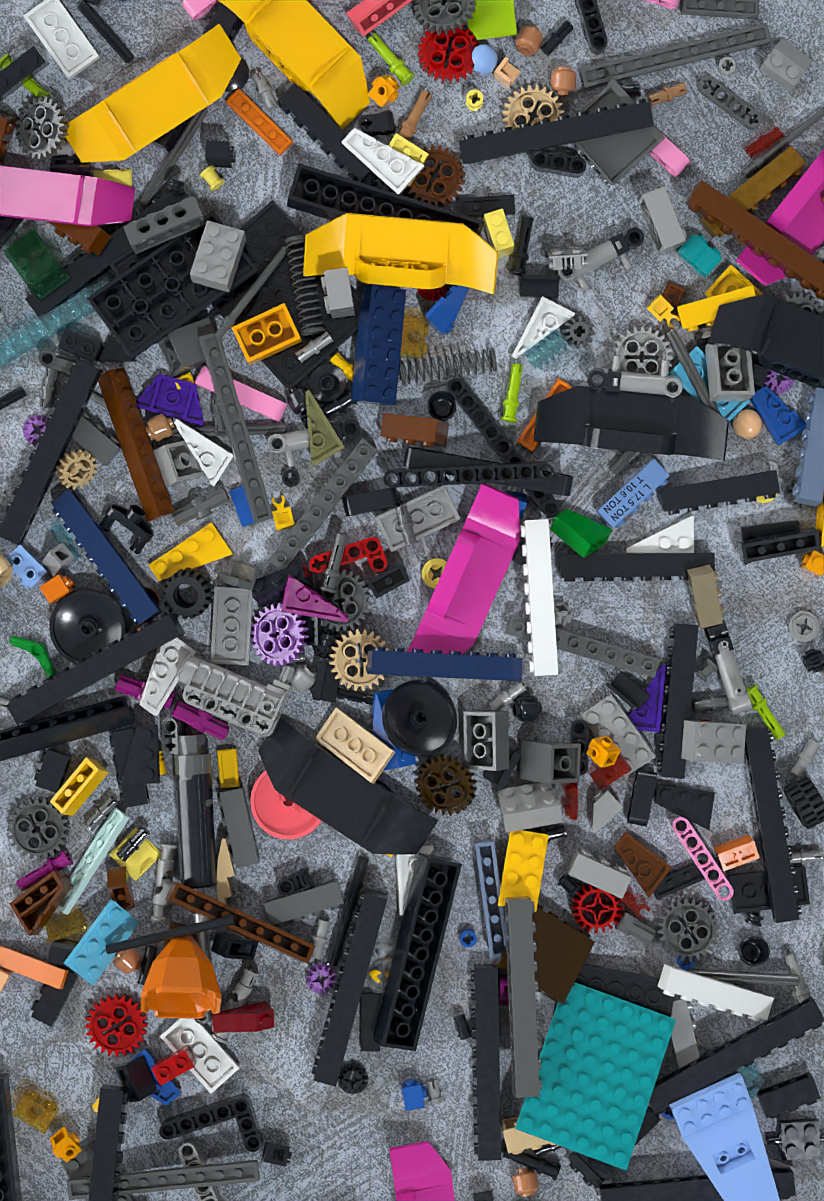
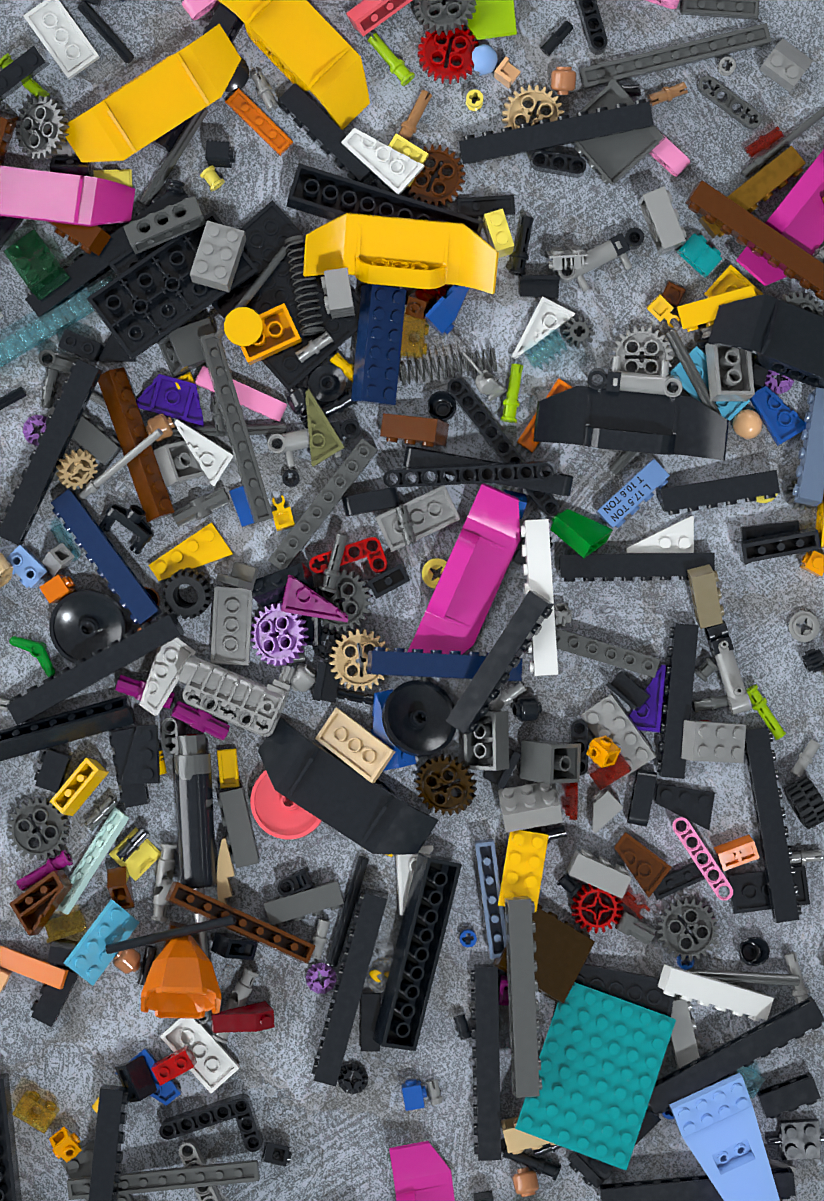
red gear [85,993,149,1057] -> none
black piece [358,111,396,136] -> none
light orange brick [367,75,401,107] -> none
nougat head [515,25,543,56] -> none
black bush [745,912,764,927] -> none
none -> light grey bar [77,428,163,501]
none -> yellow tile [224,307,263,347]
none -> reddish brown brick [405,290,435,320]
none -> black brick [446,590,554,734]
none -> light grey animal [463,353,507,401]

